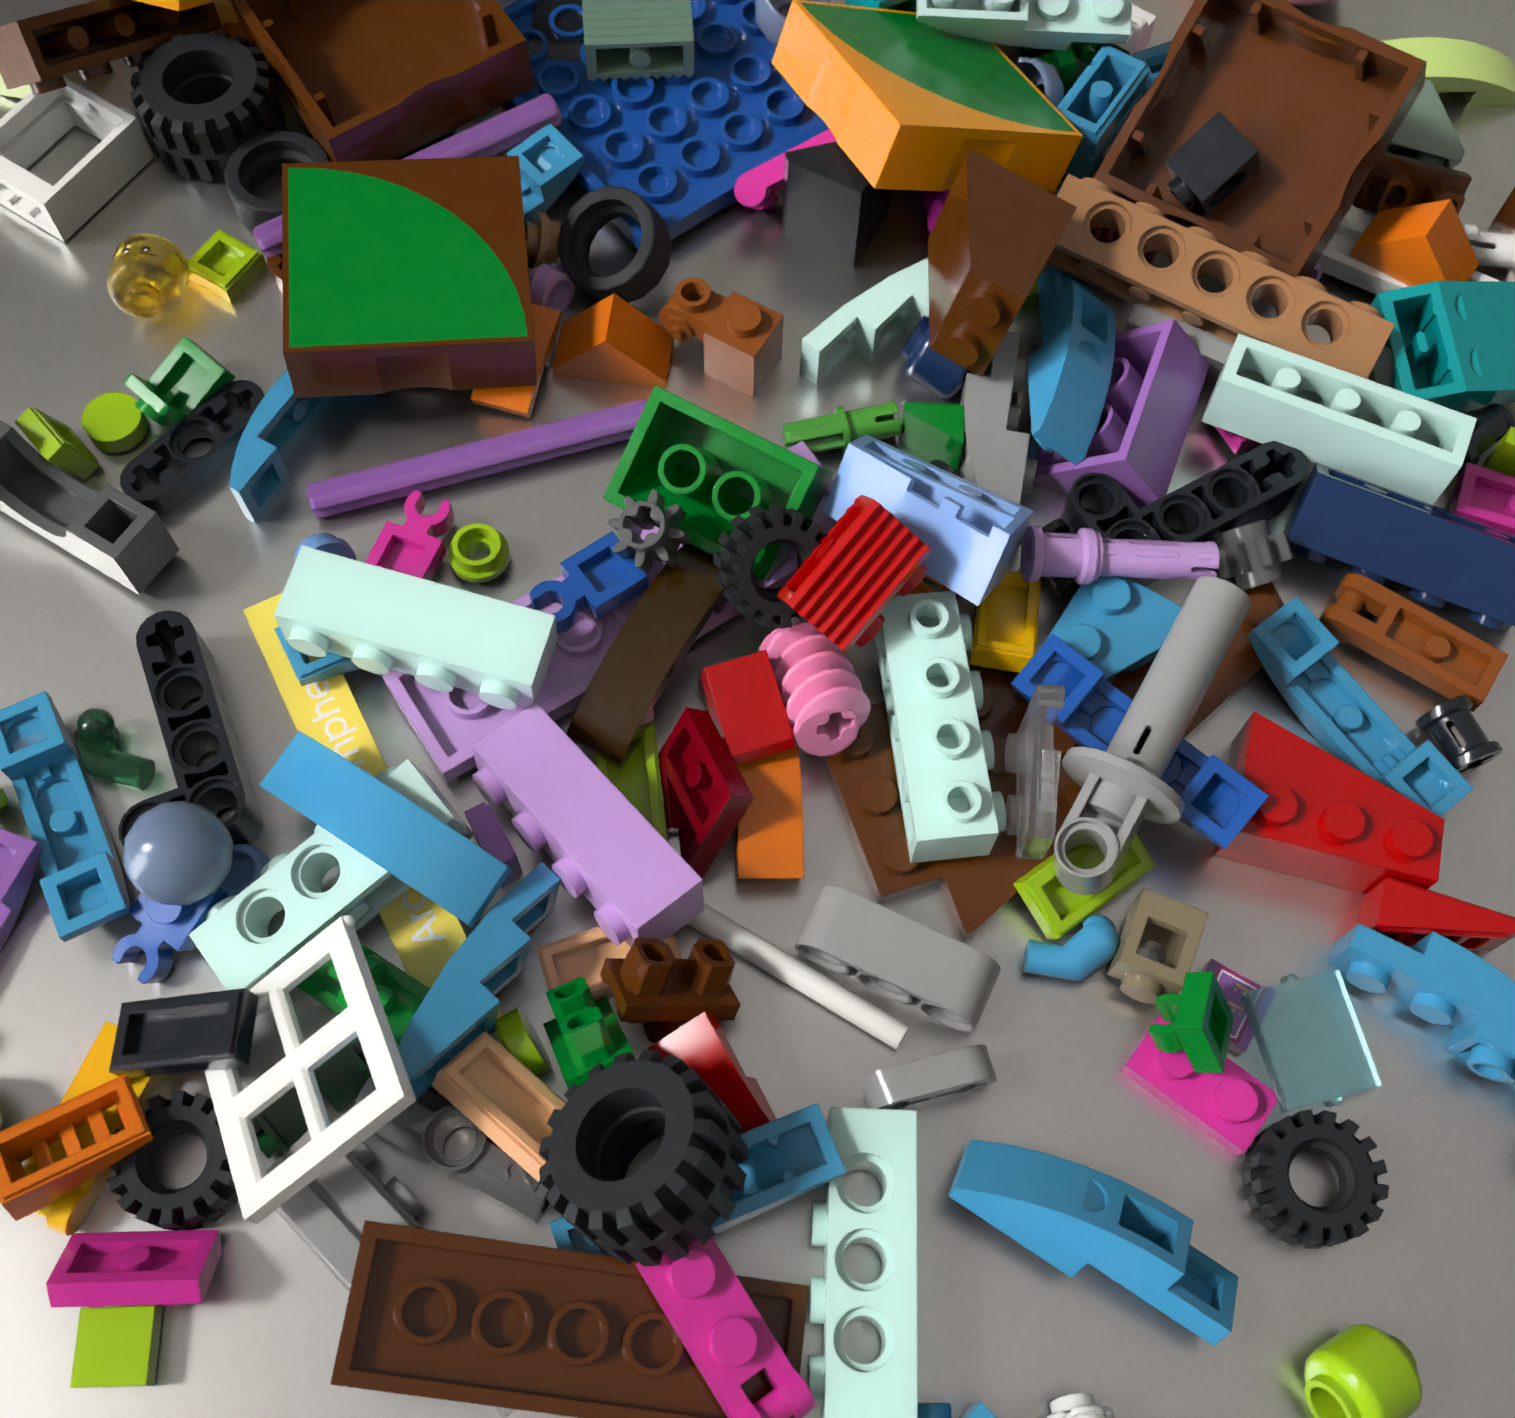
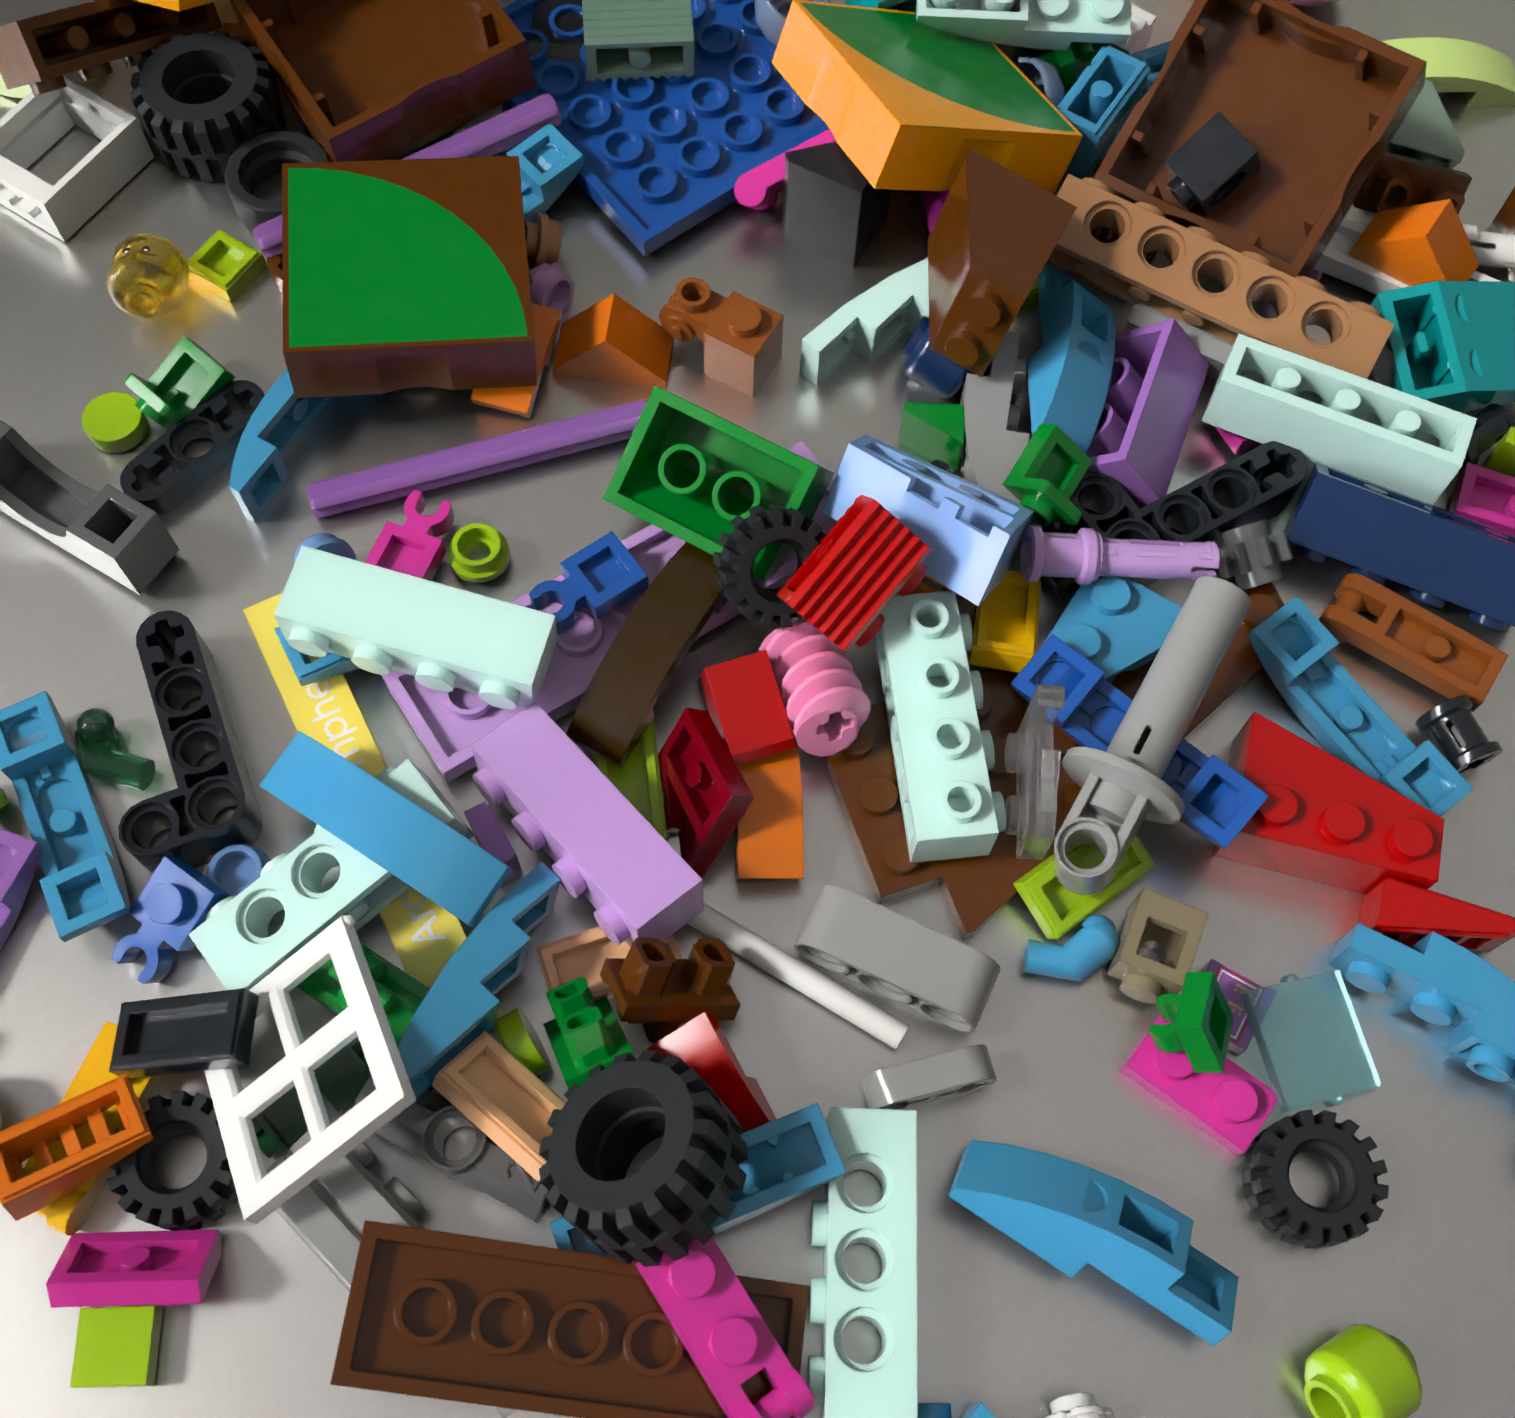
lime tile [15,407,99,480] -> none
sand blue hair [123,801,234,906] -> none
black tyre [557,186,672,303] -> none
dark grey gear [608,489,692,573] -> none
bright green axle [782,400,902,453] -> none
none -> green bracket [1002,424,1093,526]

